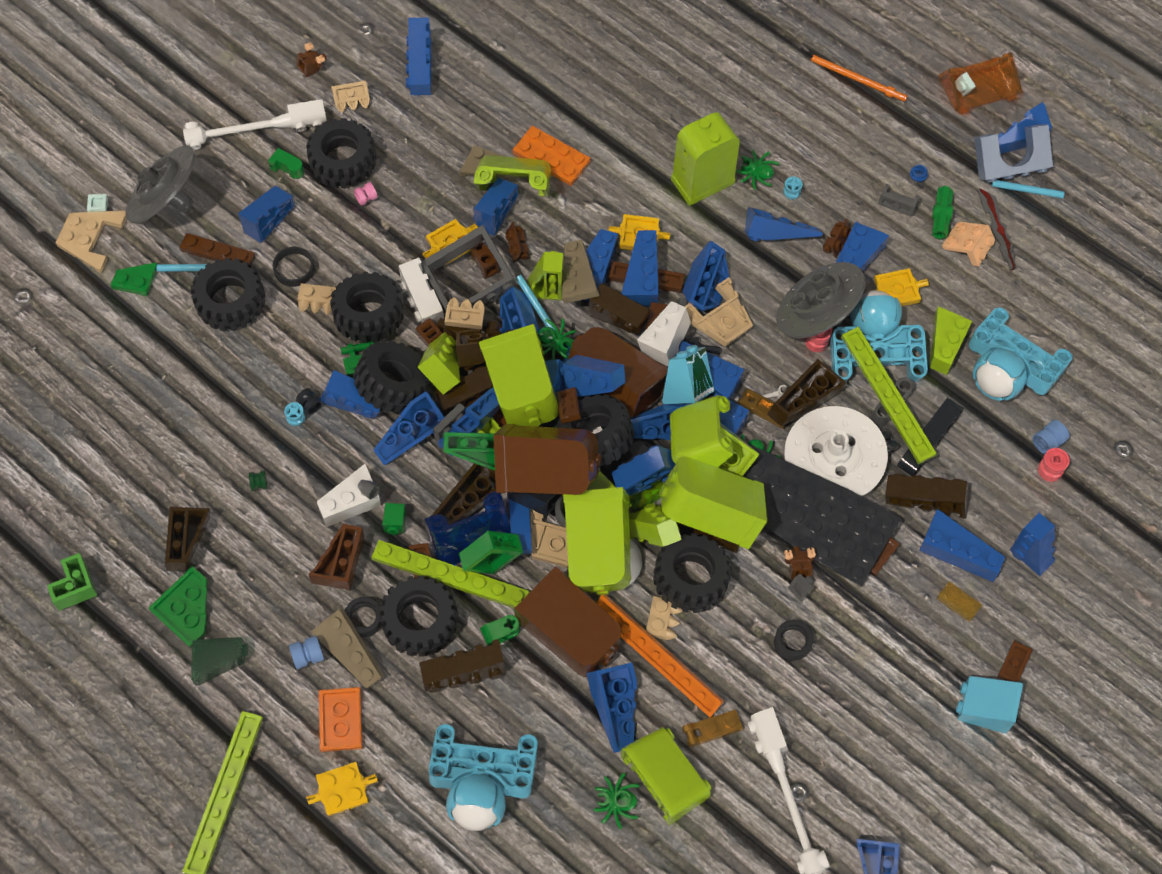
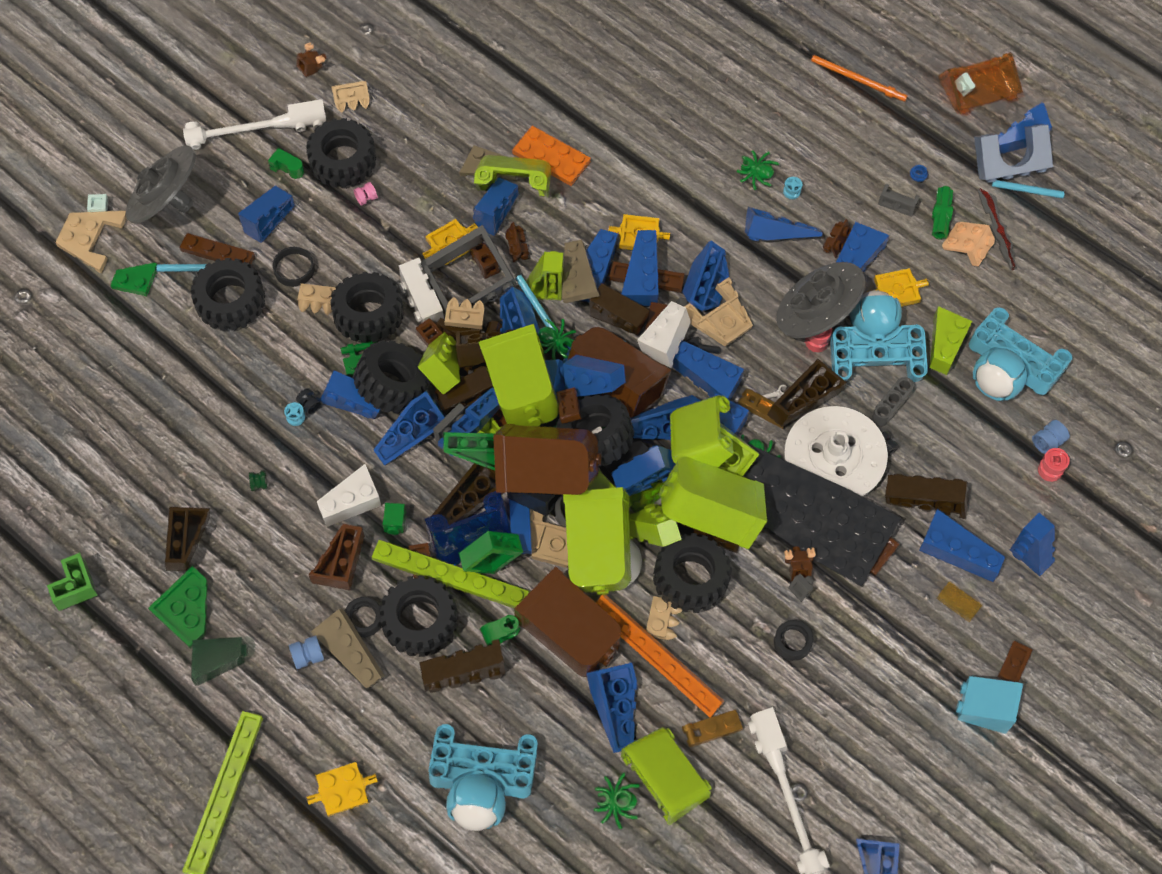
orange tile [319,687,362,752] -> none
dark grey hose [358,480,379,500] -> none
blue wedge [406,17,431,95] -> none
medium azure slope [662,345,714,404] -> none
lime piece [671,112,740,206] -> none
lime plate [841,326,937,464] -> none
black beam [897,398,964,477] -> none

